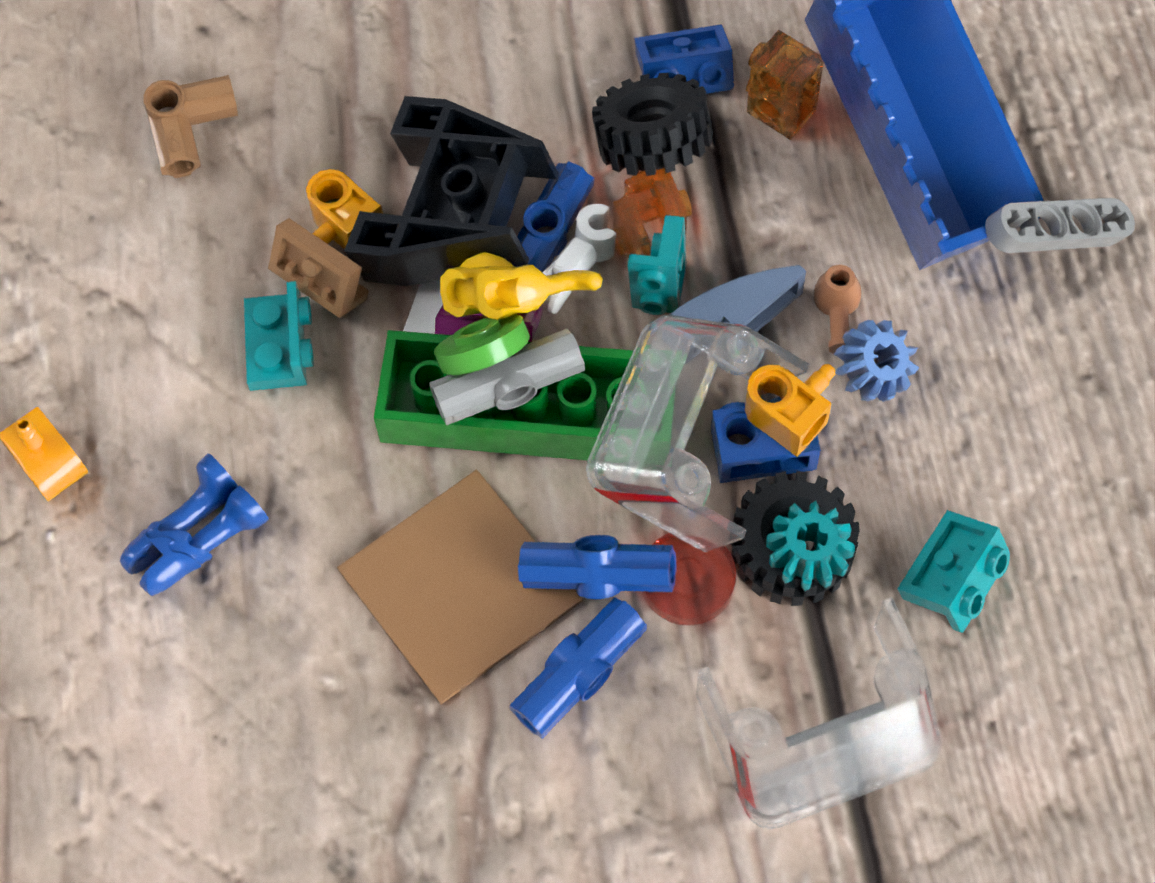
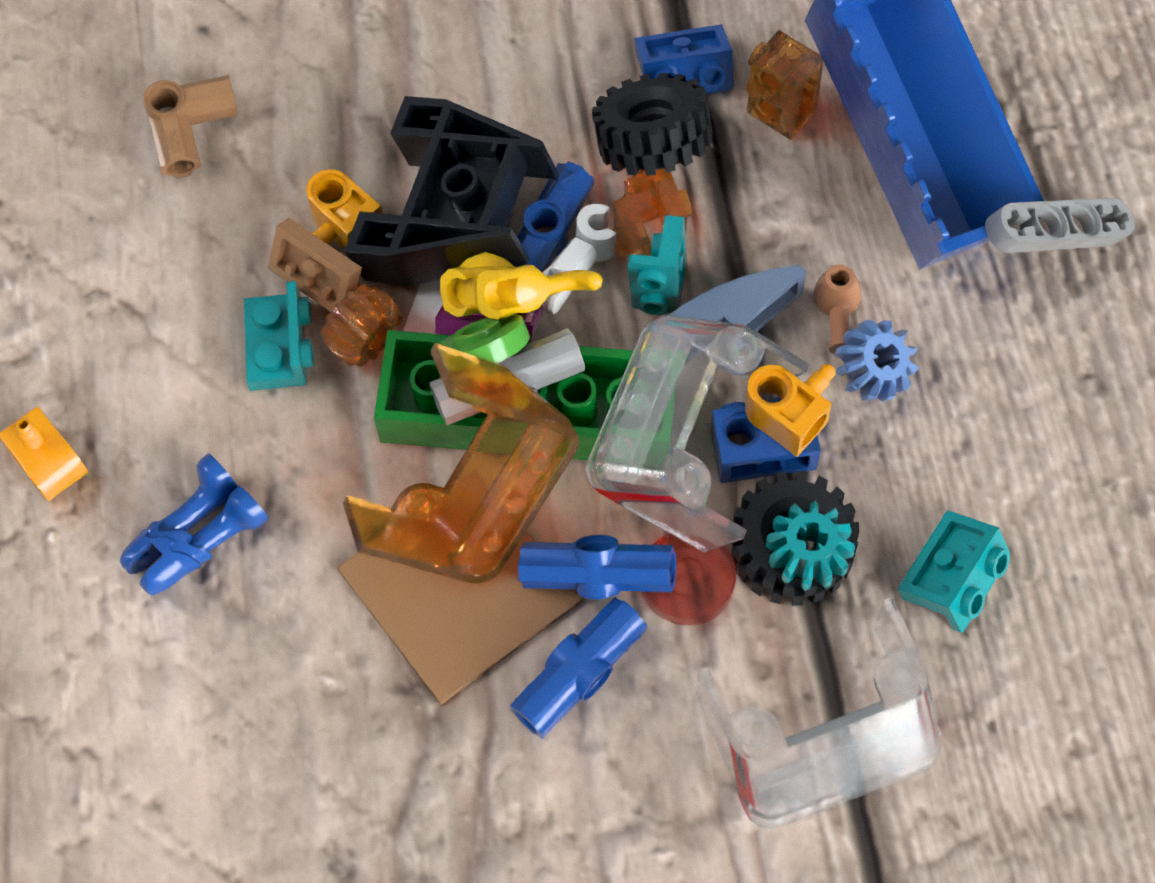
none -> clear orange gear [321,284,403,367]
none -> clear orange windscreen [343,343,579,584]

